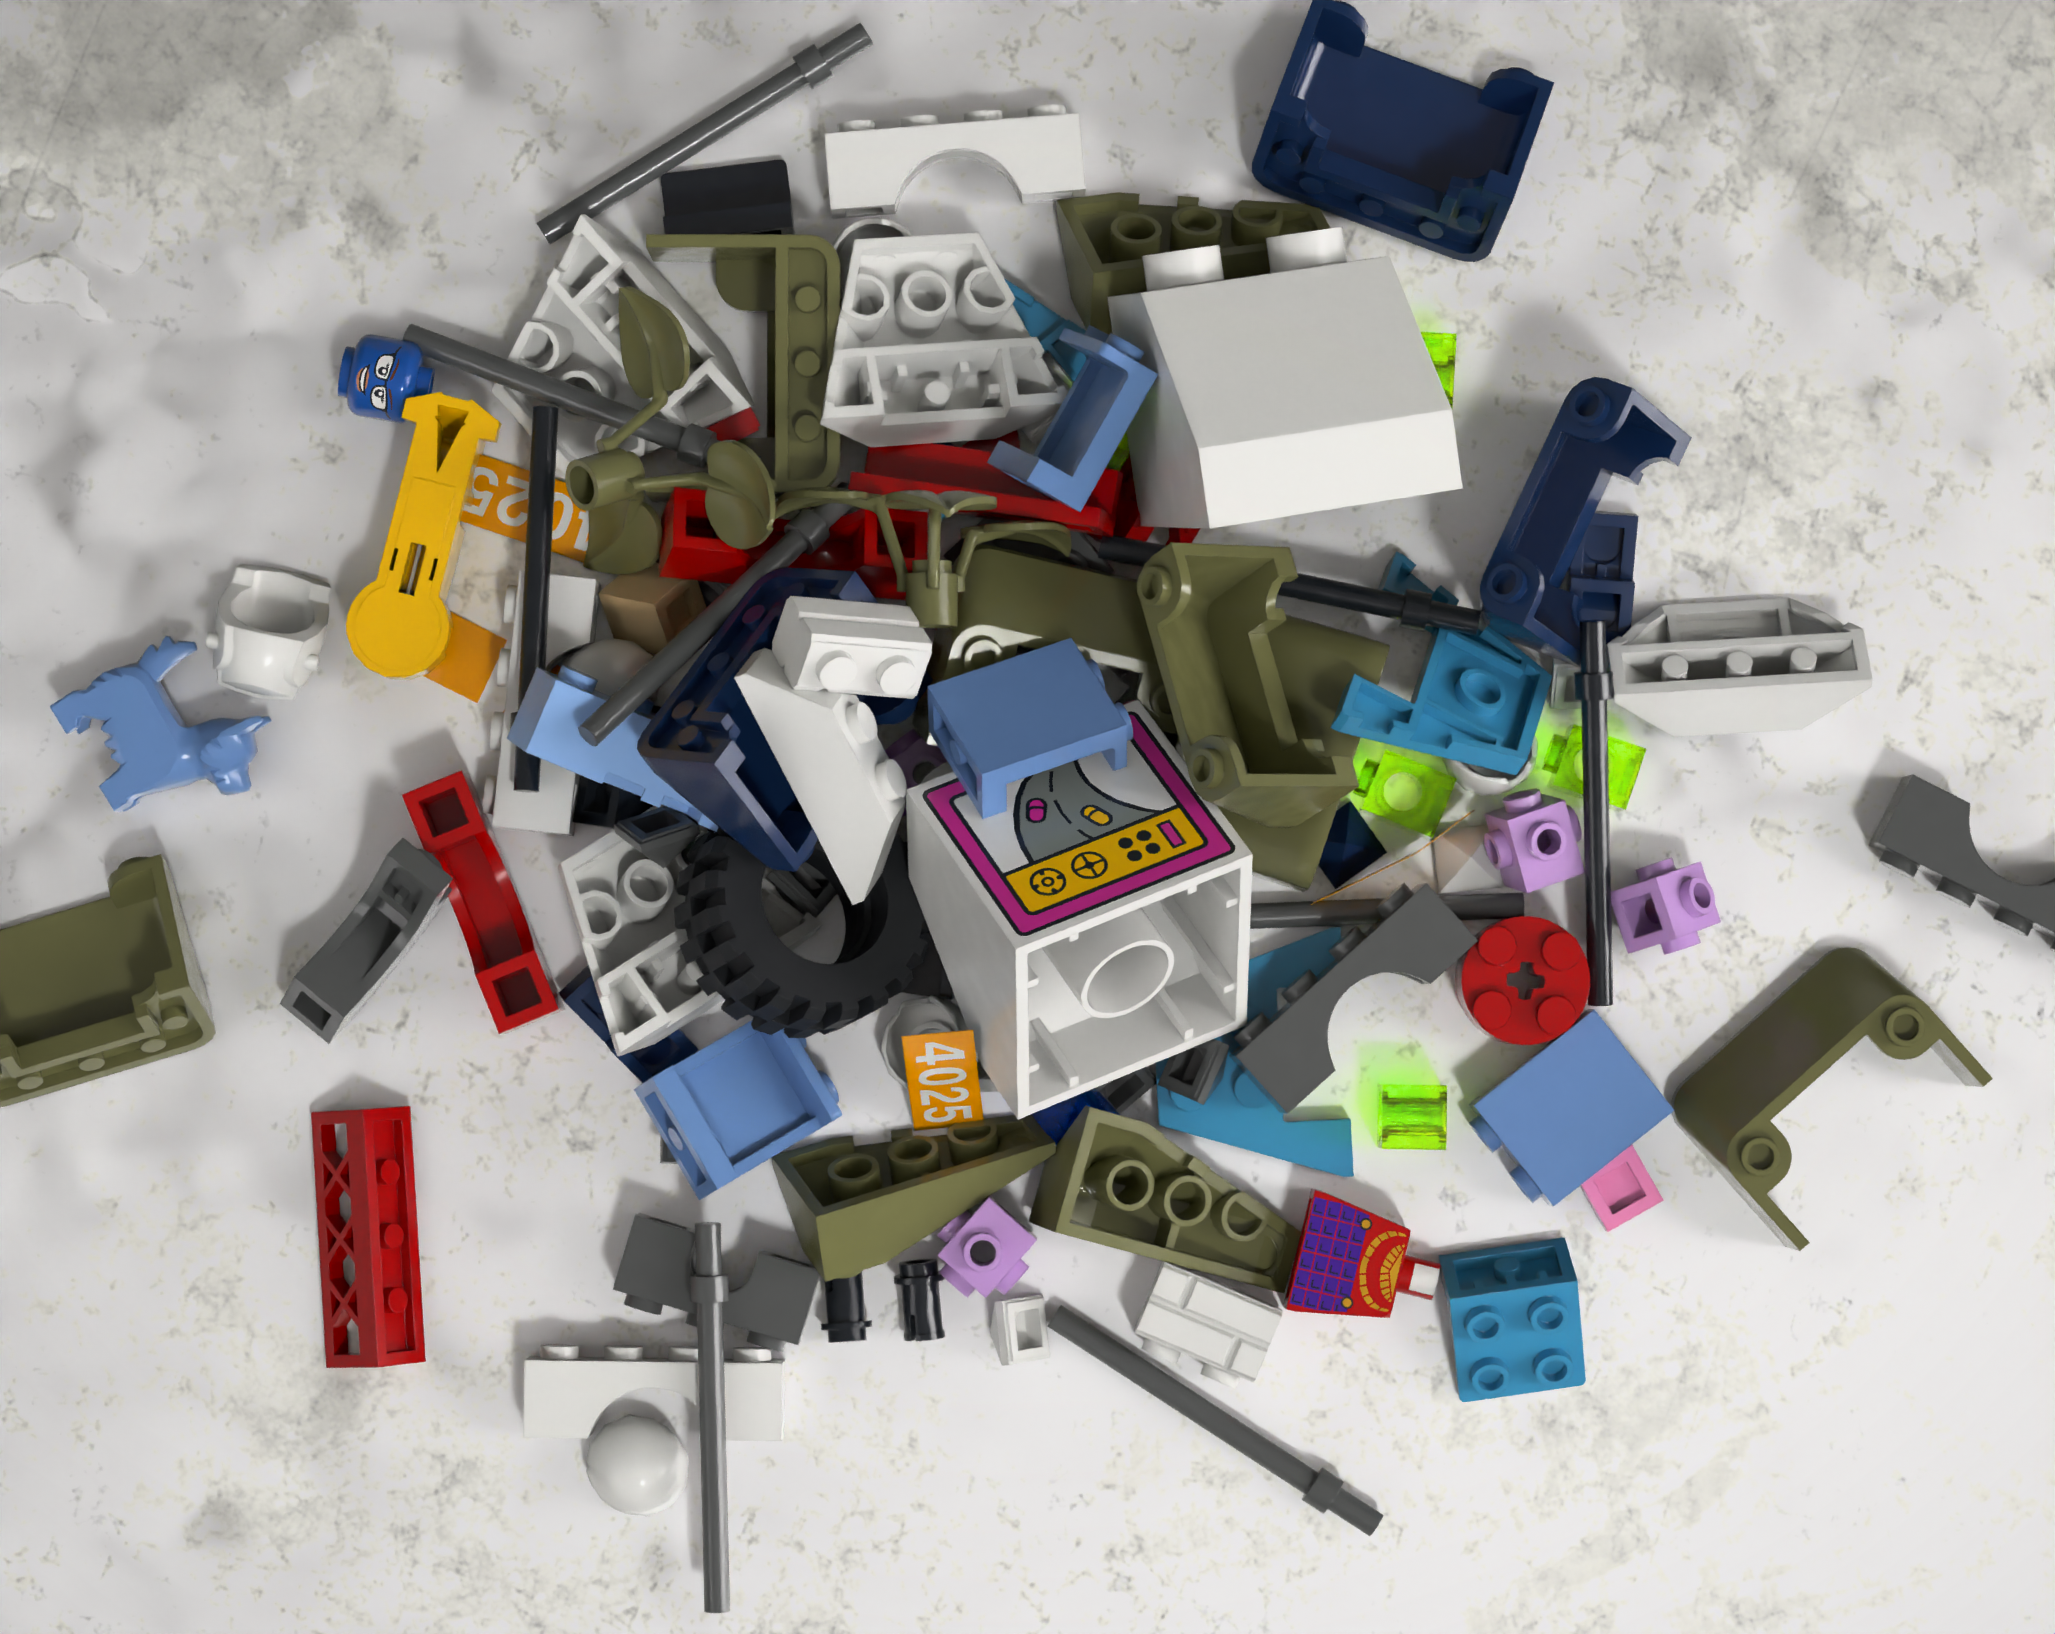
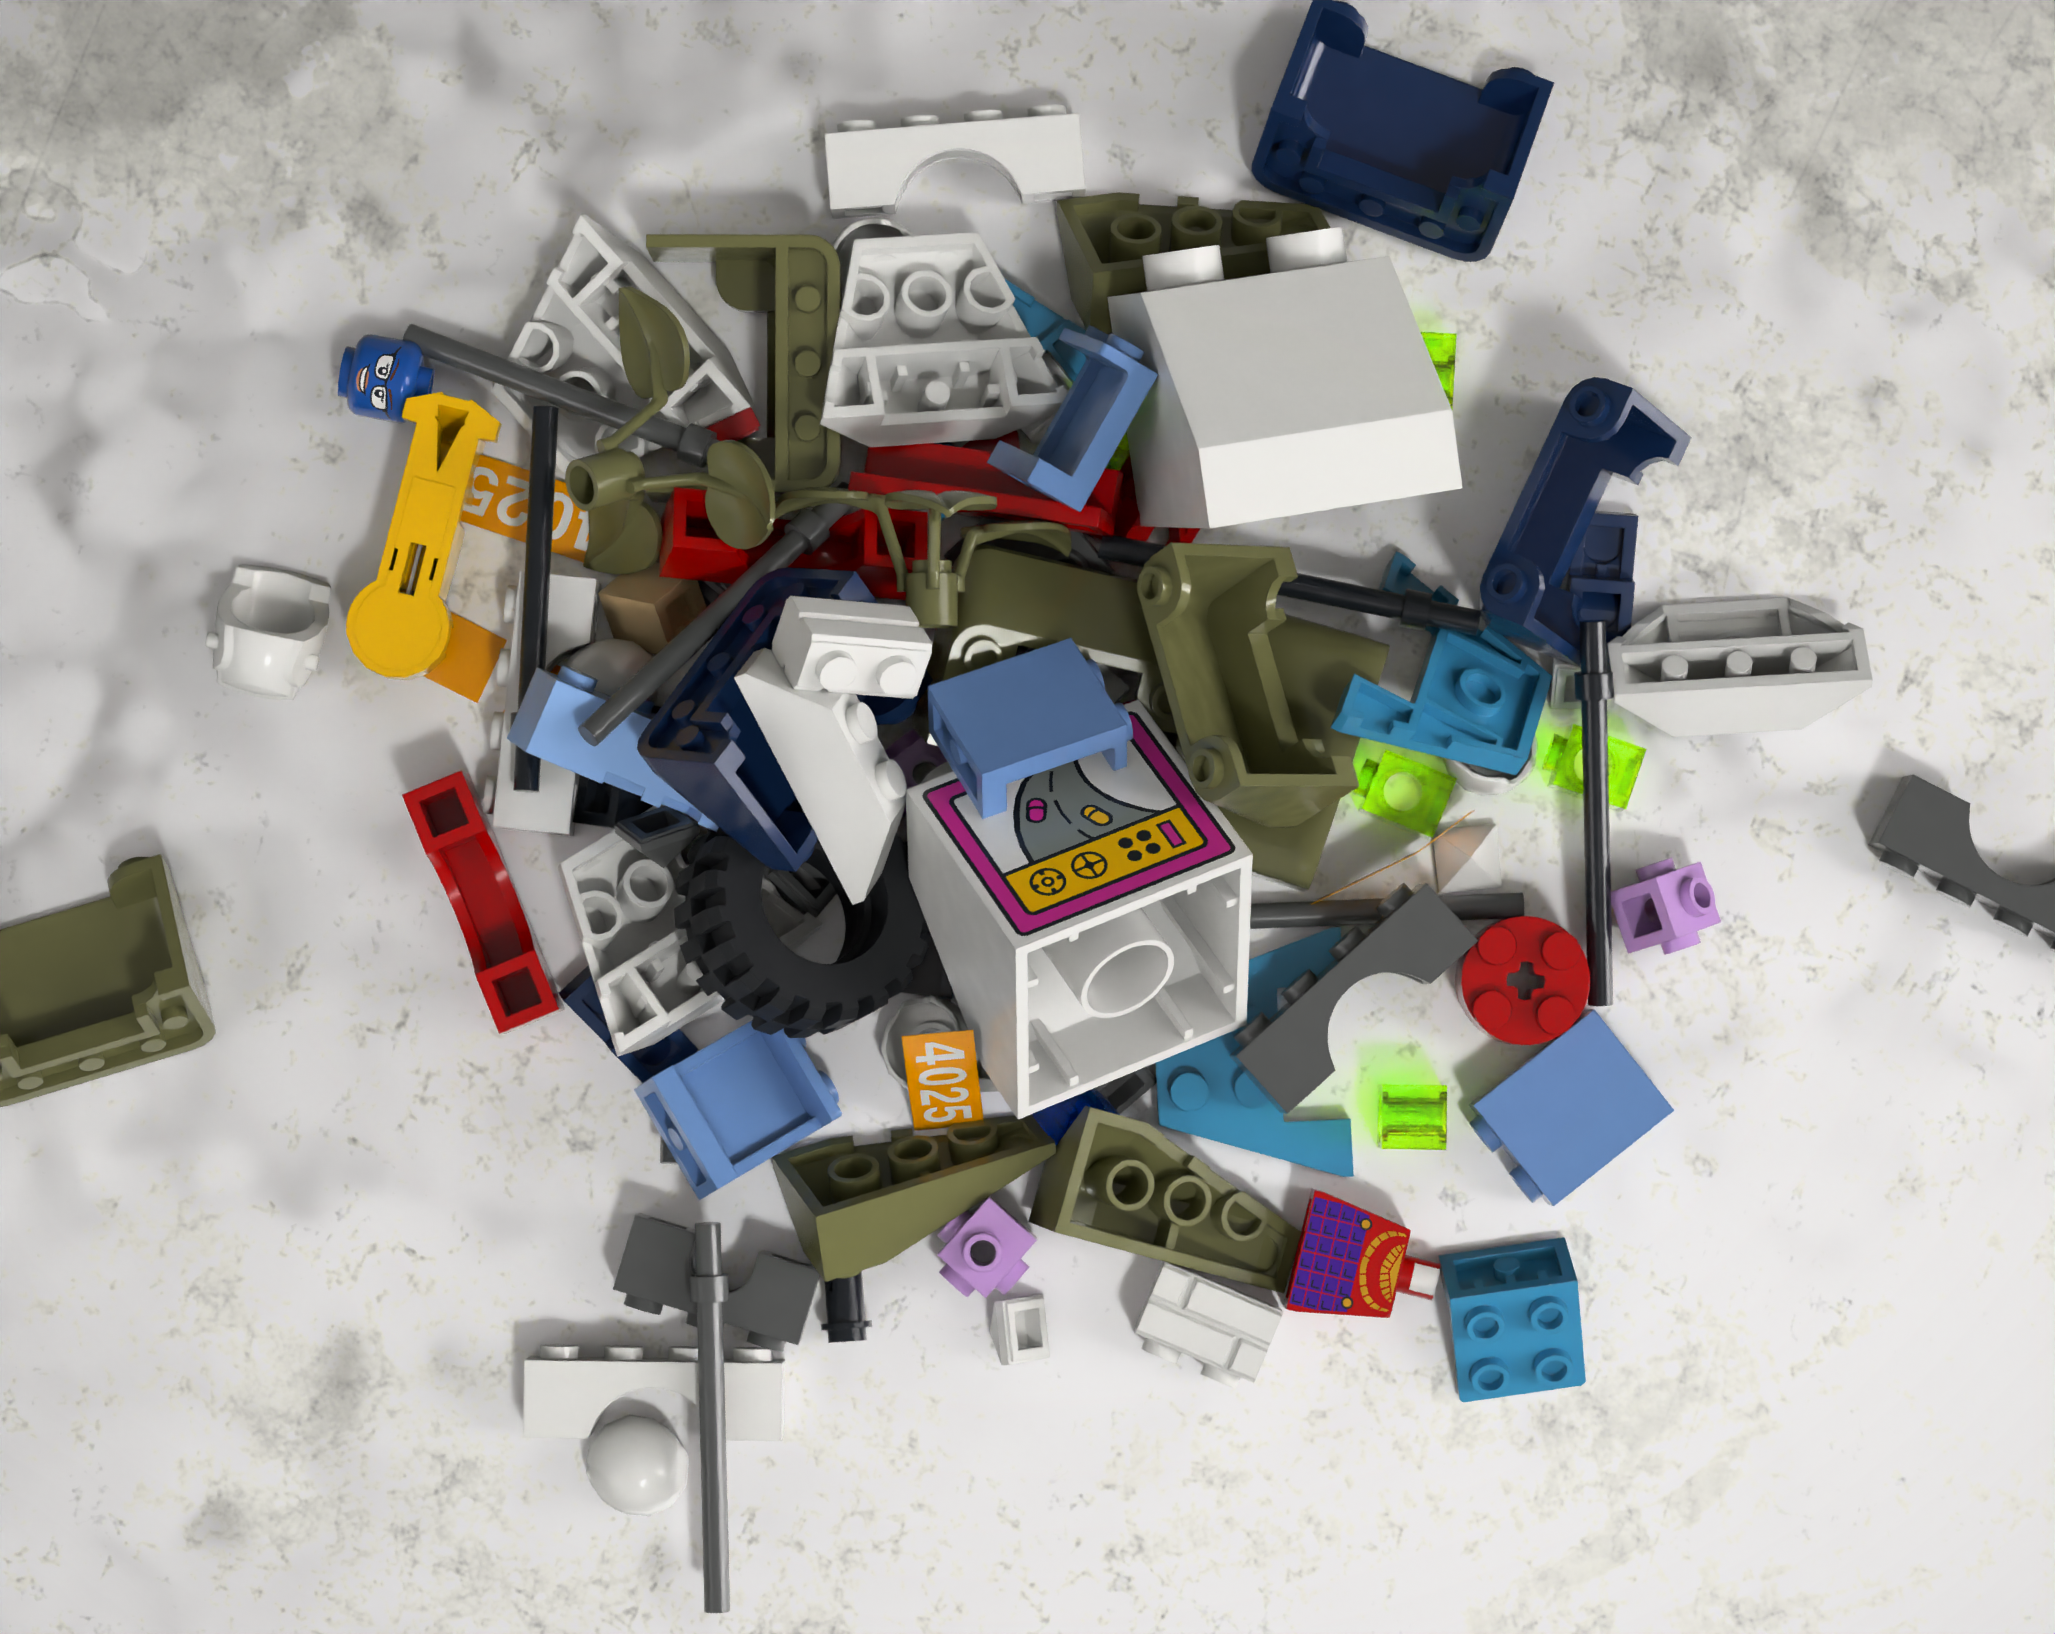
medium blue animal [50,636,272,812] -> none
dark grey arch [280,838,453,1044] -> none
red fence [311,1106,426,1368] -> none
dark grey bar [537,23,873,244] -> none
black panel [661,160,795,235] -> none
black pin [894,1259,945,1341] -> none
dark grey bar [1047,1305,1383,1536] -> none
dark grey slope [1158,1039,1229,1105] -> none
dark blue slope [1318,801,1387,889] -> none
lavender brick [1484,788,1585,893] -> none
bright pink plate [1580,1145,1664,1232] -> none
olive windscreen [1671,947,1993,1251] -> none

